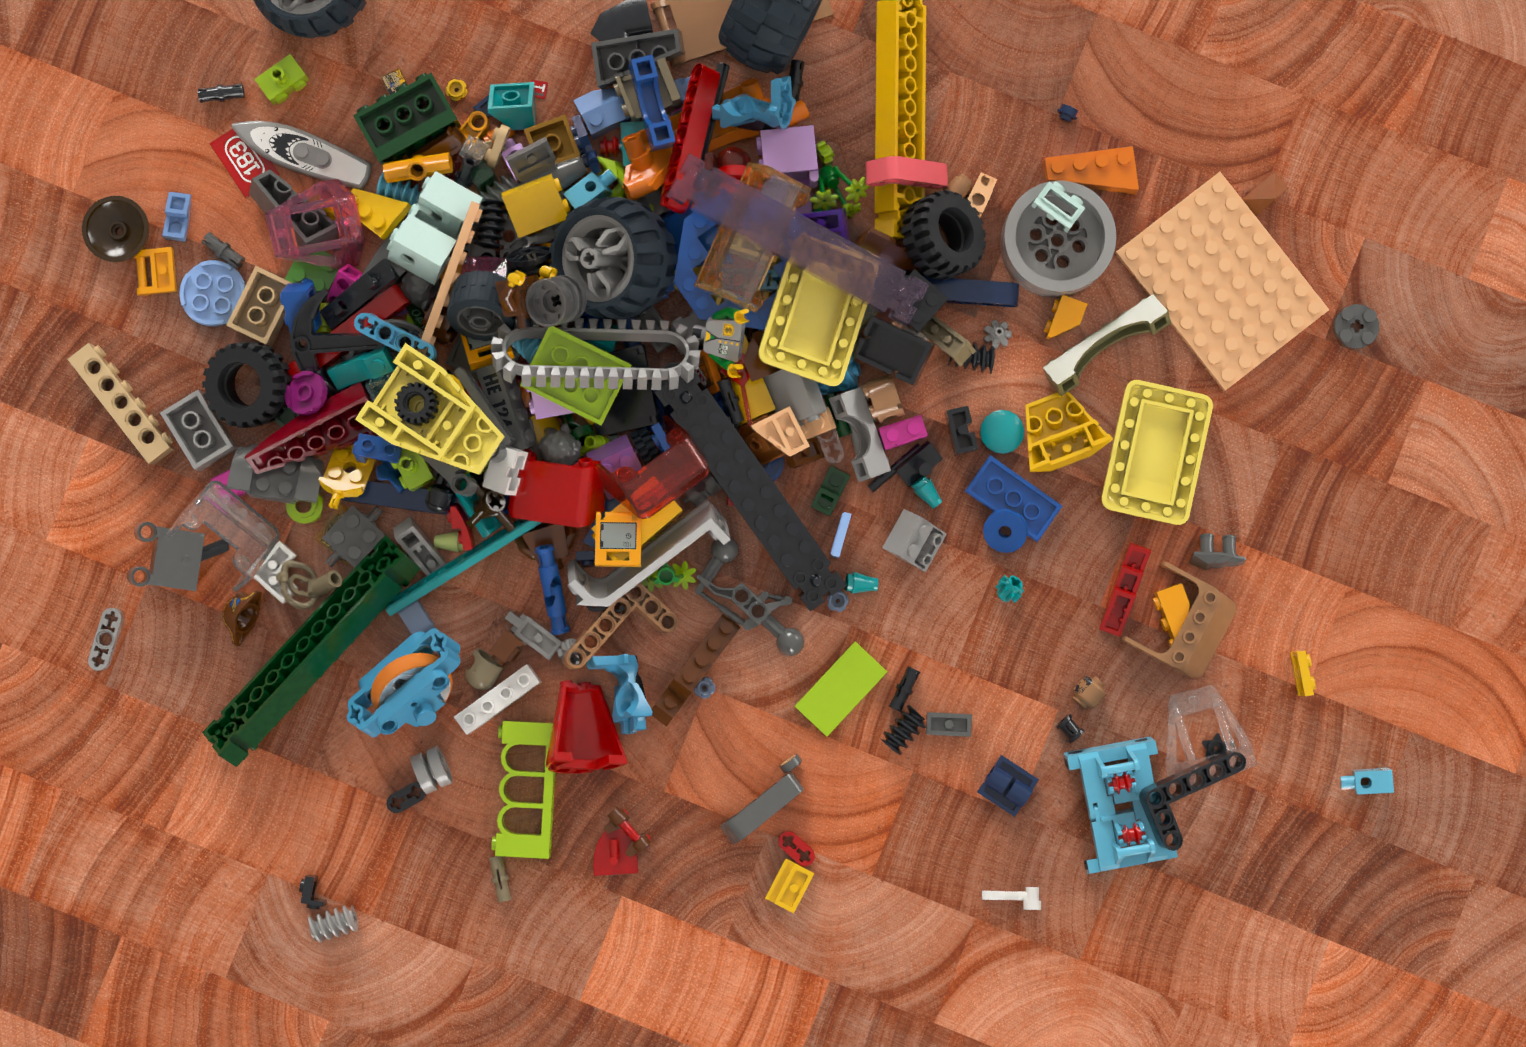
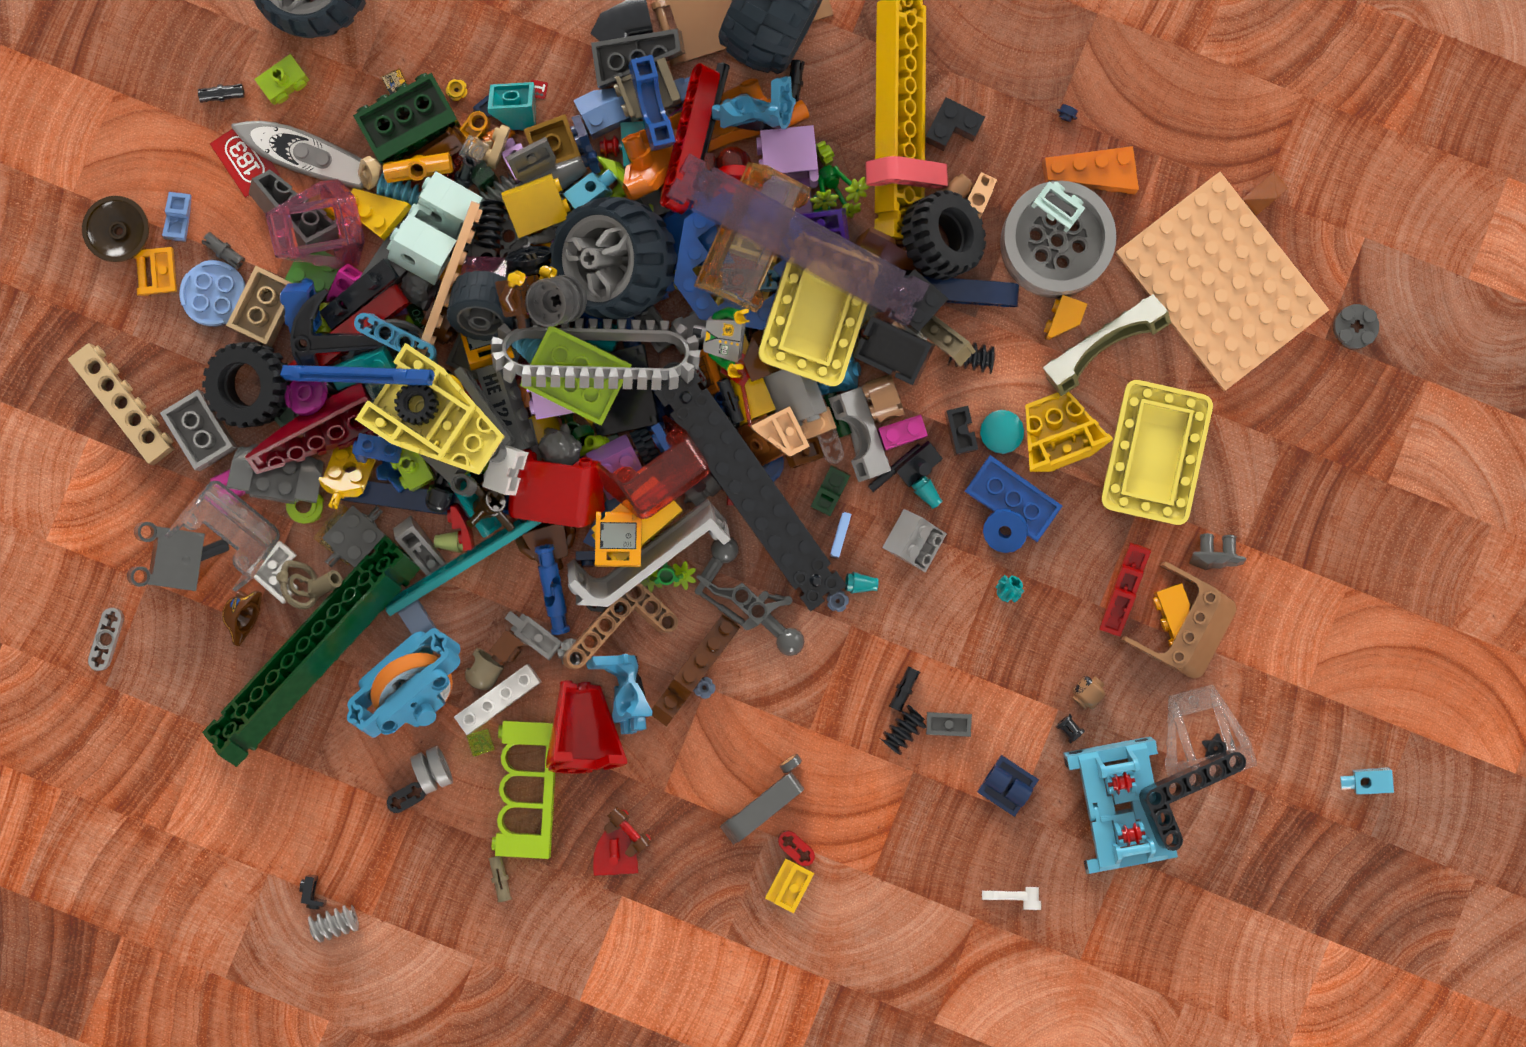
lime tile [795,641,888,736] -> none
light grey plant [983,320,1012,349] -> none
yellow plate [1290,651,1316,696] -> none
none -> blue piece [280,365,435,386]
none -> tan plate [358,156,381,190]
none -> clear neon green tile [467,729,495,757]
none -> black brick [925,97,985,151]

